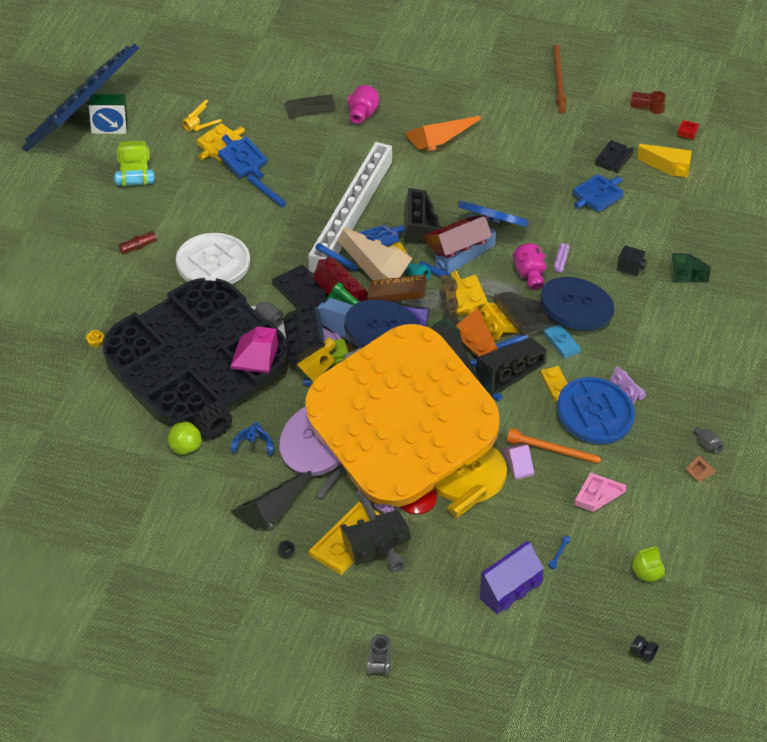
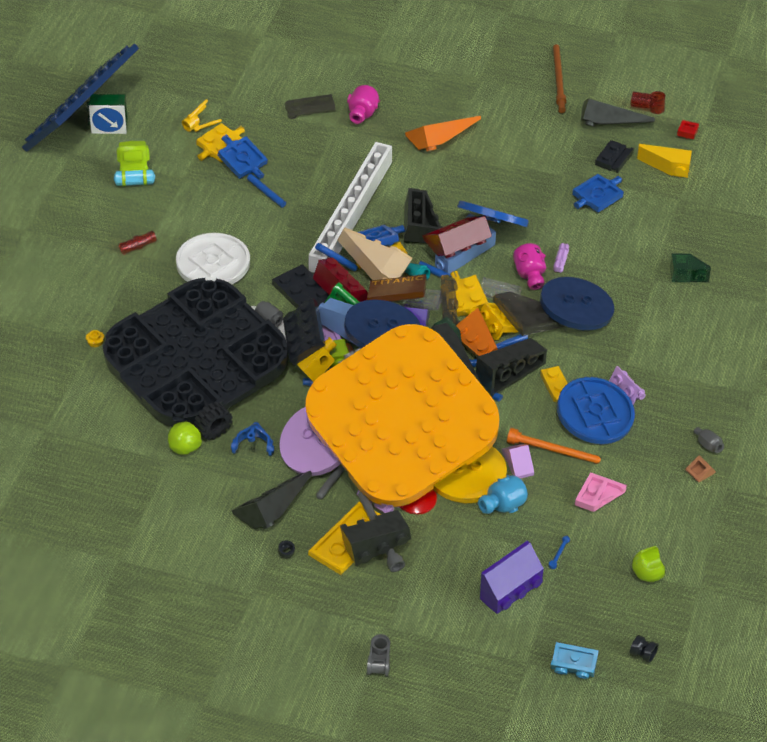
dark pink slope [231,327,278,373] -> none
yellow slope [447,484,487,519] -> none
dark azure plate [544,324,581,359] -> none
black brick [617,245,647,276] -> none
none -> dark azure piece [478,475,528,514]
none -> dark azure bracket [551,642,599,679]
none -> pearl dark grey wedge [581,99,655,127]

